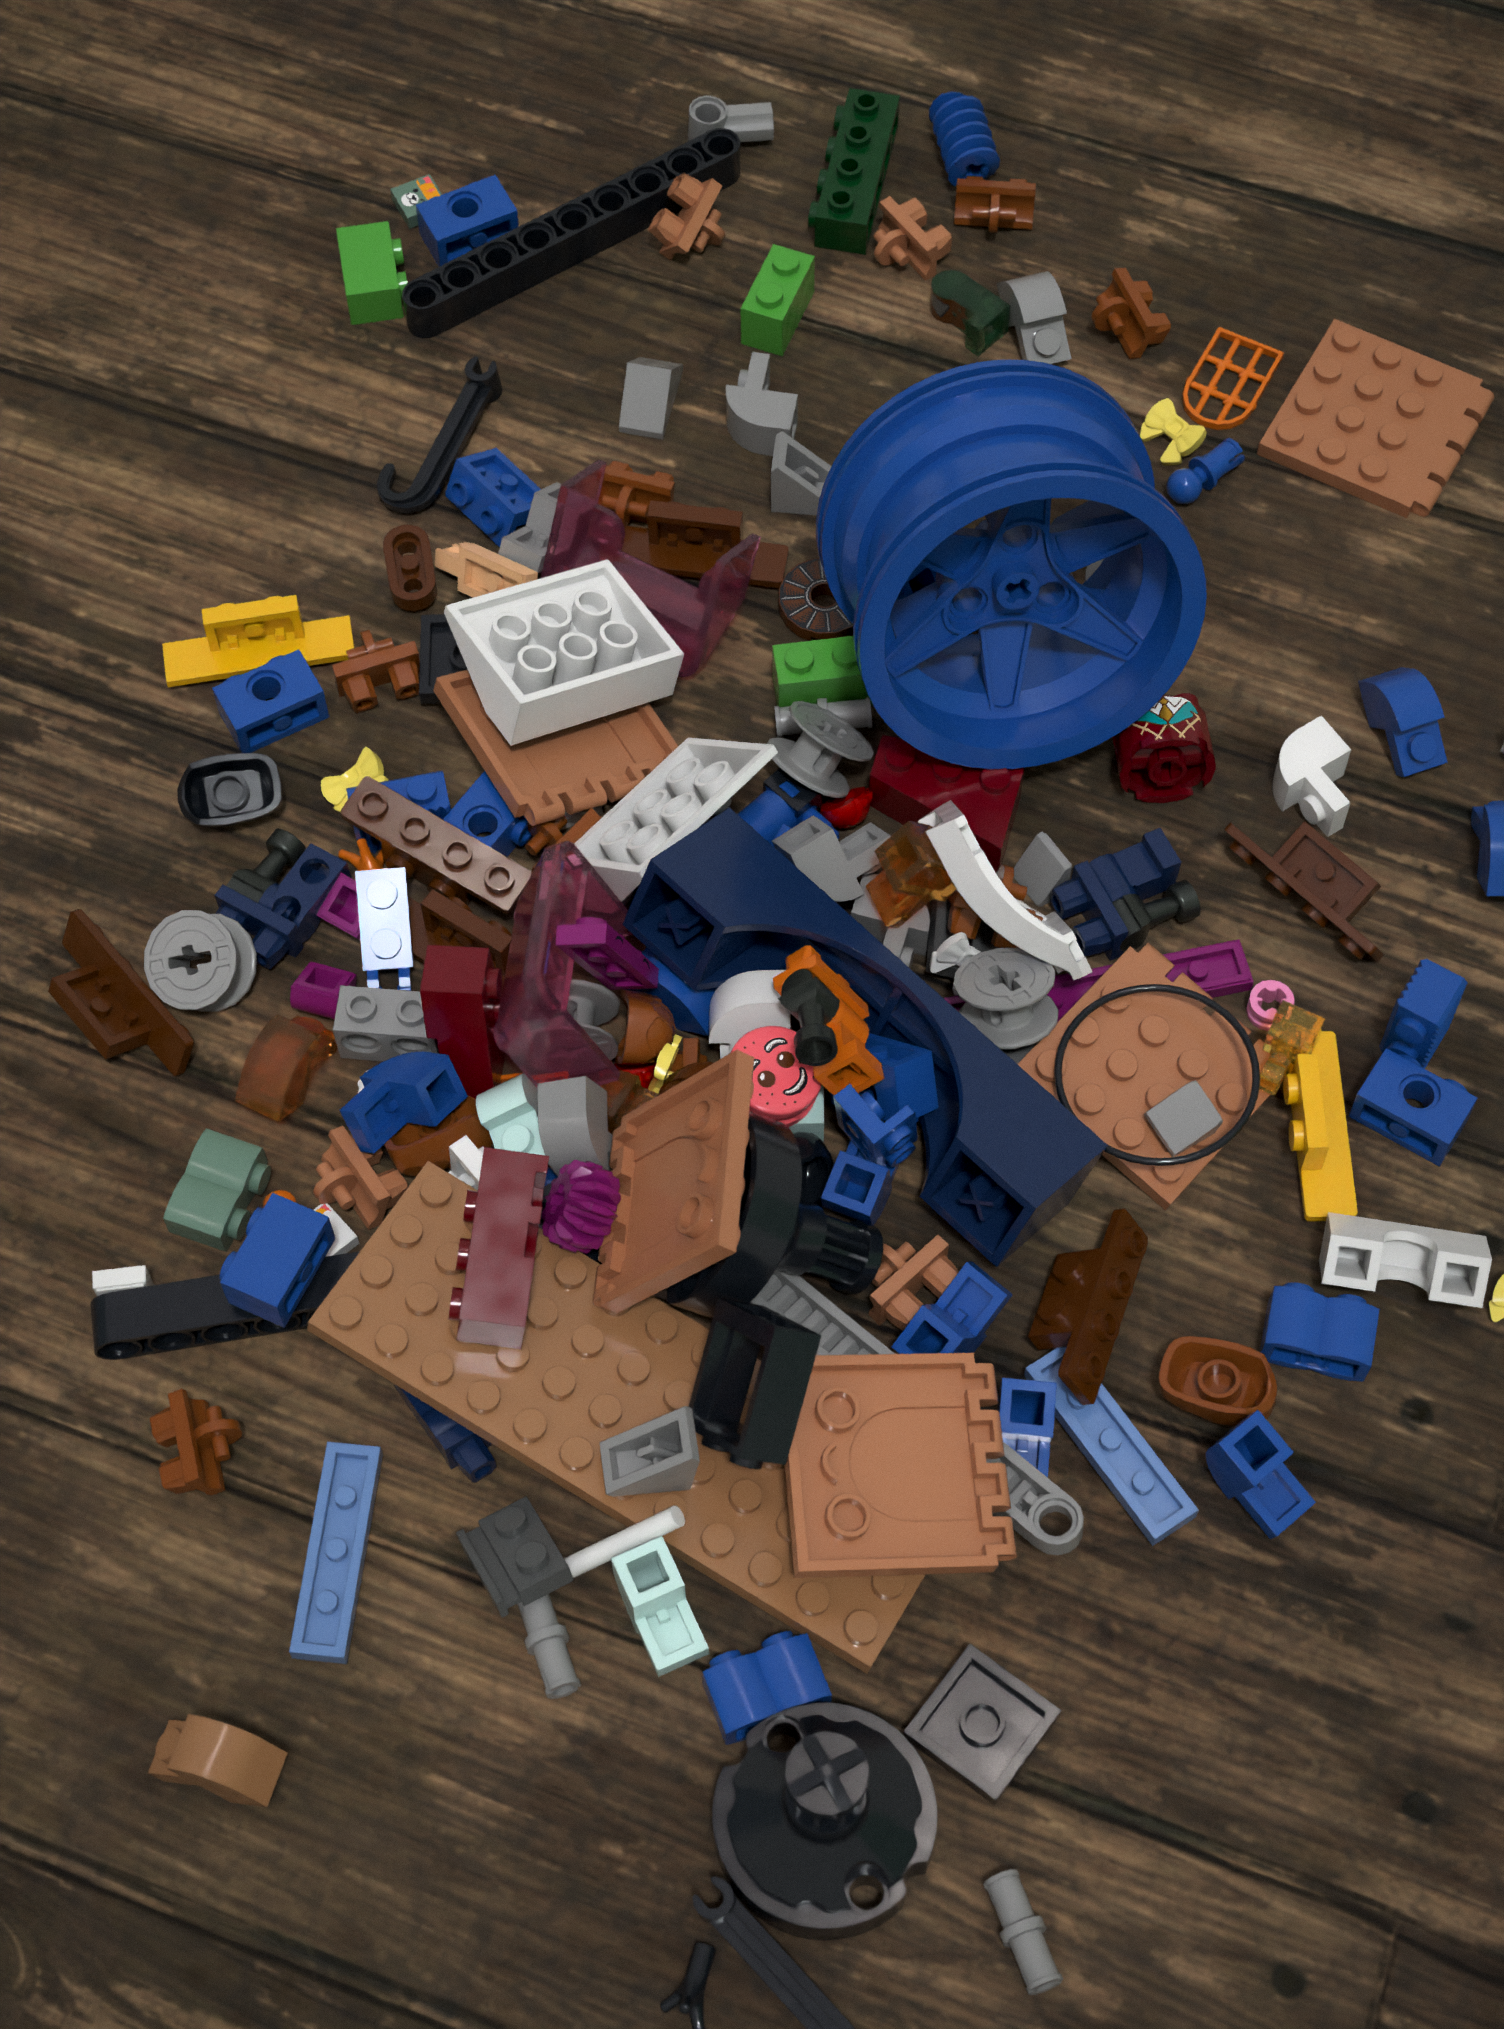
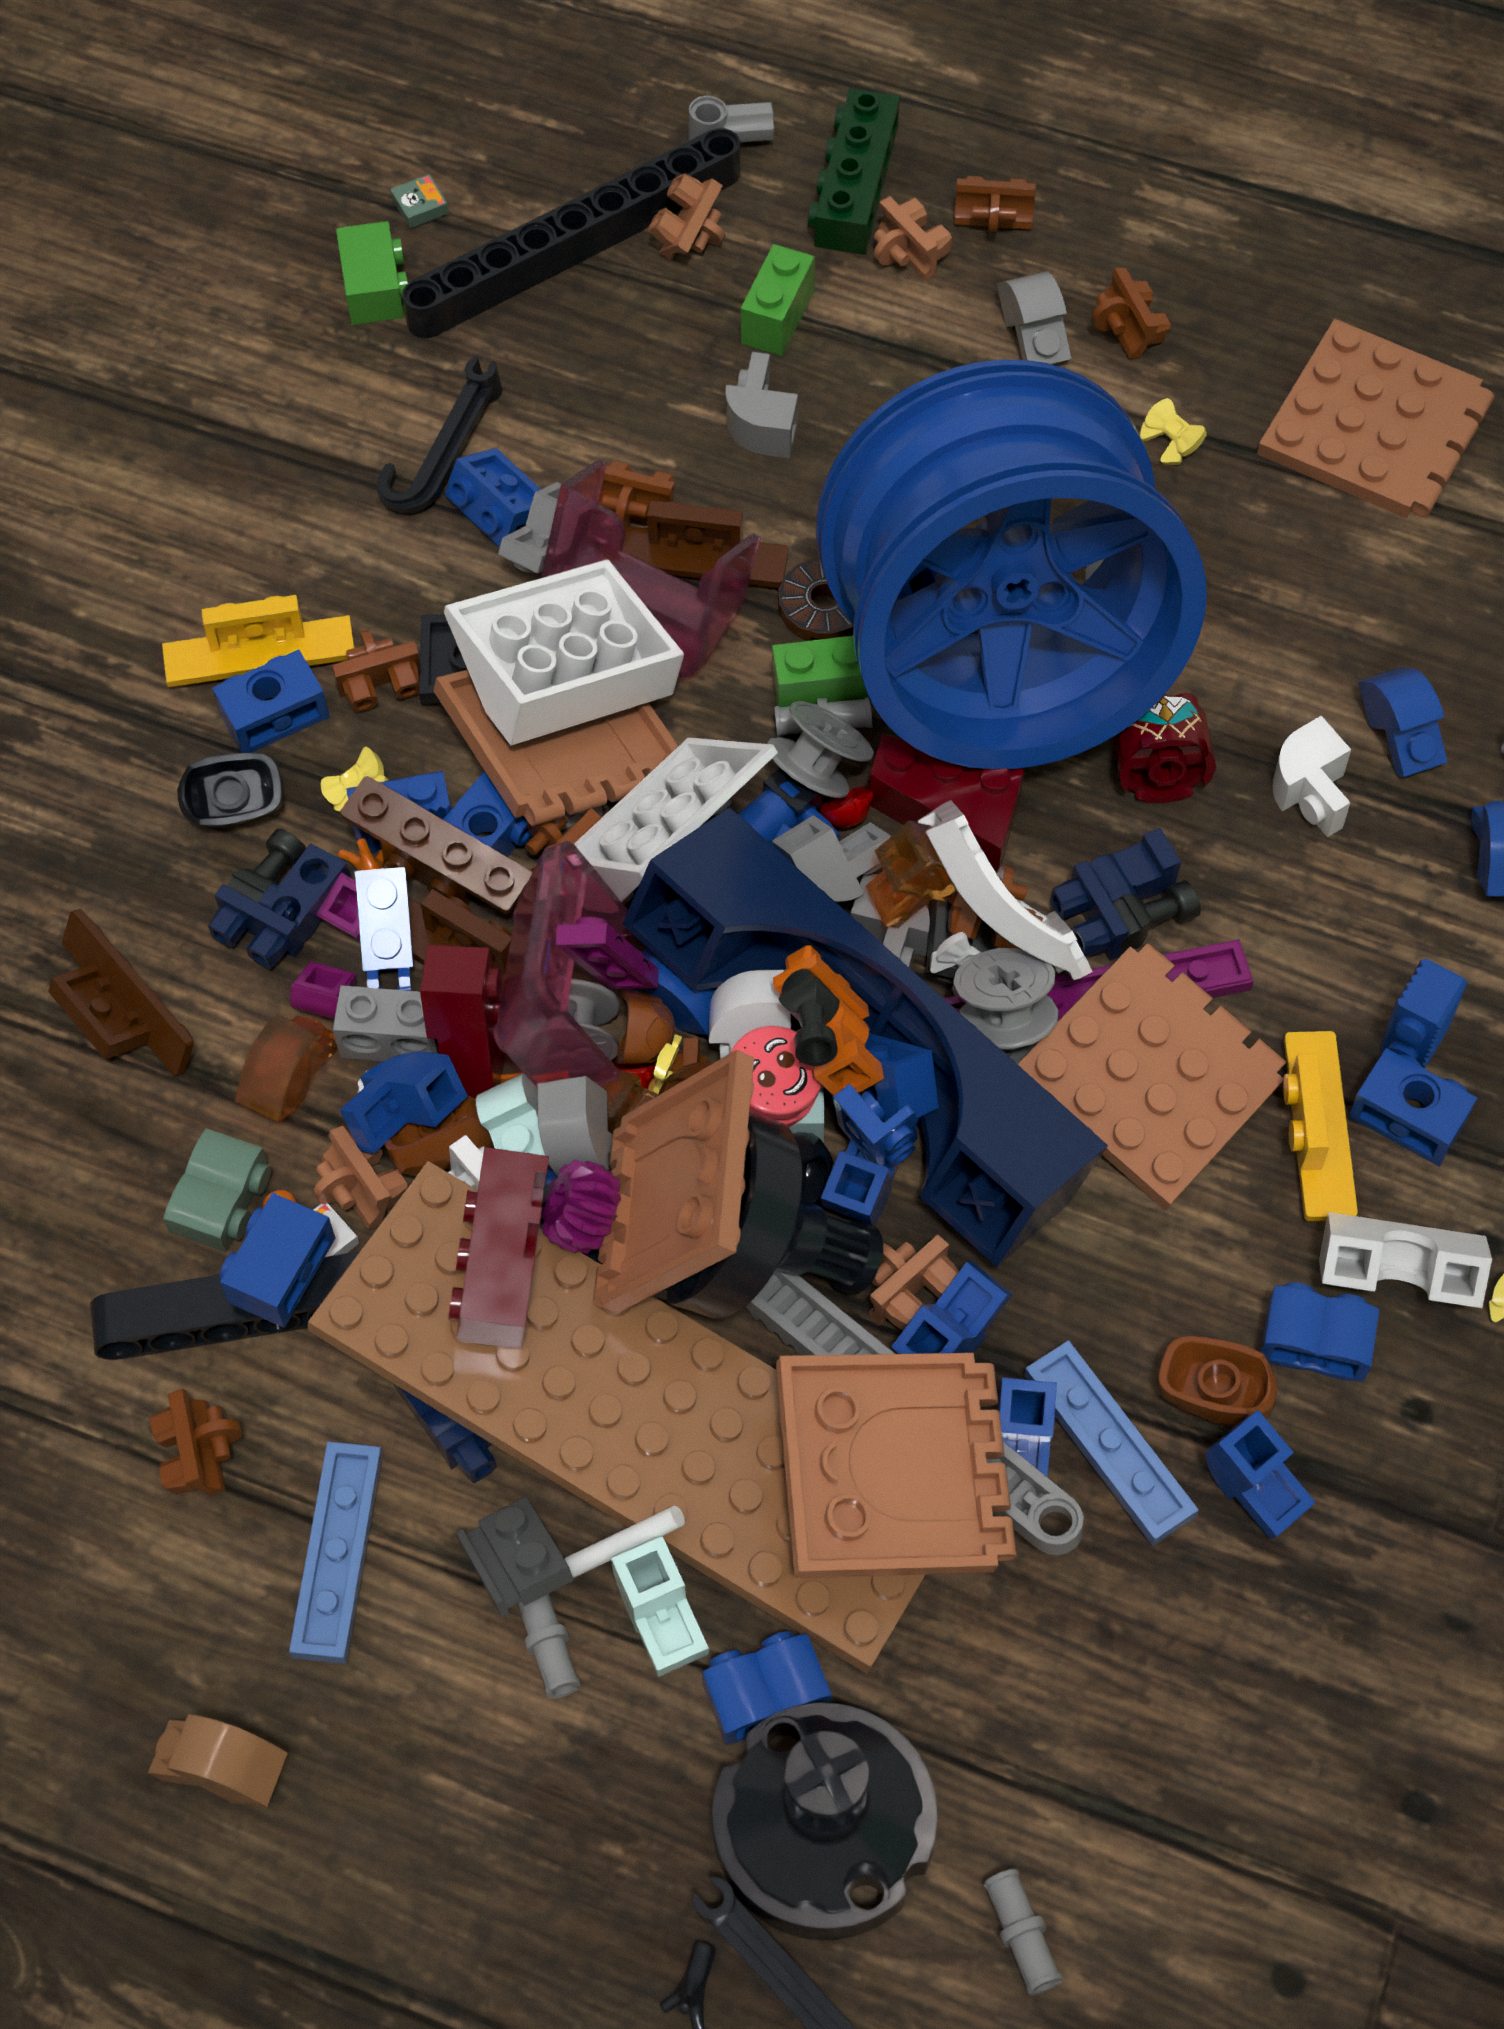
white tile [92,1265,154,1296] -> none
light grey piece [144,910,257,1012] -> none
reddish brown plate [383,525,437,611] -> none
blue brick [416,175,519,267] -> none
light nougat hinge [435,542,538,598] -> none
light grey slope [599,1406,700,1497] -> none
light grey slope [619,357,683,440] -> none
black window [688,1298,822,1469] -> none
light grey slope [771,431,831,515] -> none
plate [903,1643,1062,1806] -> none
blue piece [929,92,1000,187] -> none
clear green leg [930,270,1010,356] -> none
light grey slope [1014,831,1072,907] -> none
reddish brown bracket [1028,1208,1148,1405] -> none
black piece [1054,984,1260,1166] -> none
light grey slope [1144,1080,1223,1157] -> none
blue pin [1166,438,1245,504] -> none
orange window [1182,327,1284,430] -> none
reddish brown bracket [1224,821,1384,962] -> none
bright pink bush [1246,980,1295,1031] -> none
clear yellow piece [1259,1000,1325,1096] -> none

